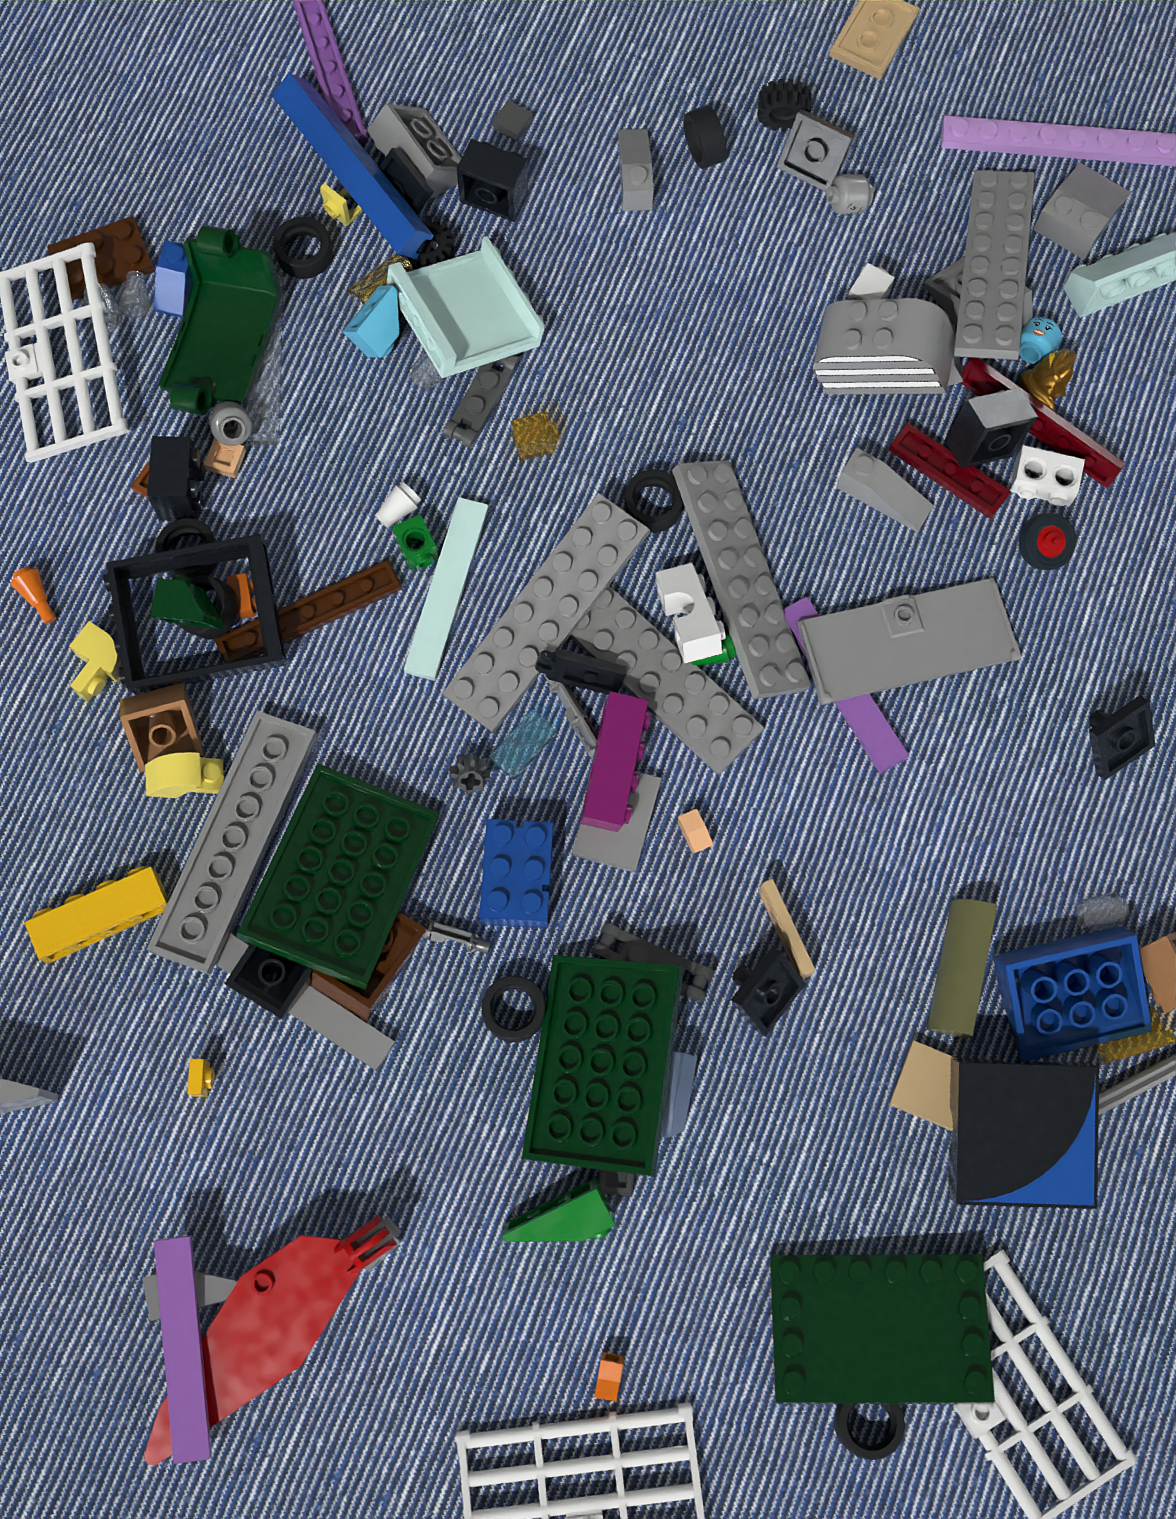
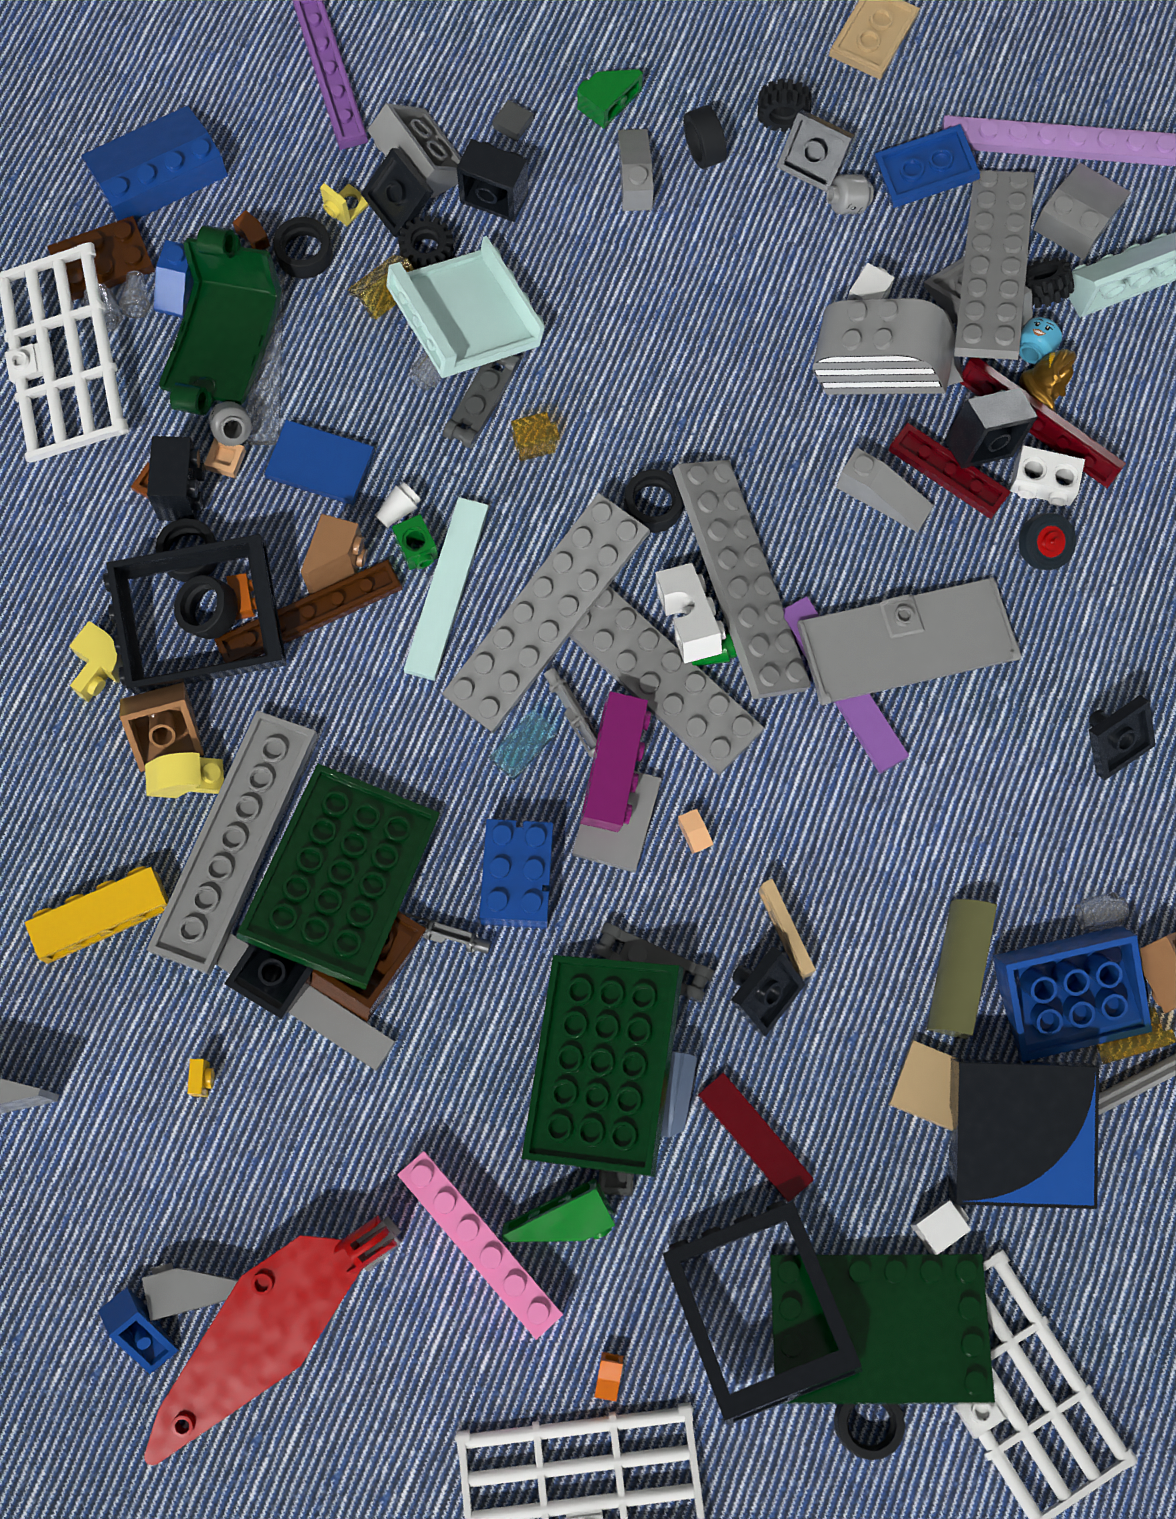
orange cone [10,566,56,624] -> none
dark green slope [150,575,223,630] -> none
medium lavender tile [154,1235,212,1464] -> none
blue tile [272,72,434,259] -> none
medium azure slope [343,285,399,358] -> none
dark grey gear [449,752,491,795] -> none
black tyre [481,976,546,1042] -> none
black hinge [535,649,626,695] -> none
none -> blue slope [81,105,228,221]
none -> blue slope [98,1287,179,1374]
none -> dark orange piece [233,210,270,250]
none -> blue tile [264,420,375,506]
none -> medium nougat slope [301,513,368,595]
none -> bright pink brick [397,1151,563,1340]
none -> green slope [577,69,643,129]
none -> black window [662,1200,863,1426]
none -> dark red tile [697,1072,815,1203]
none -> blue plate [874,124,980,208]
none -> white brick [910,1200,971,1255]
none -> black tyre [1025,258,1075,308]

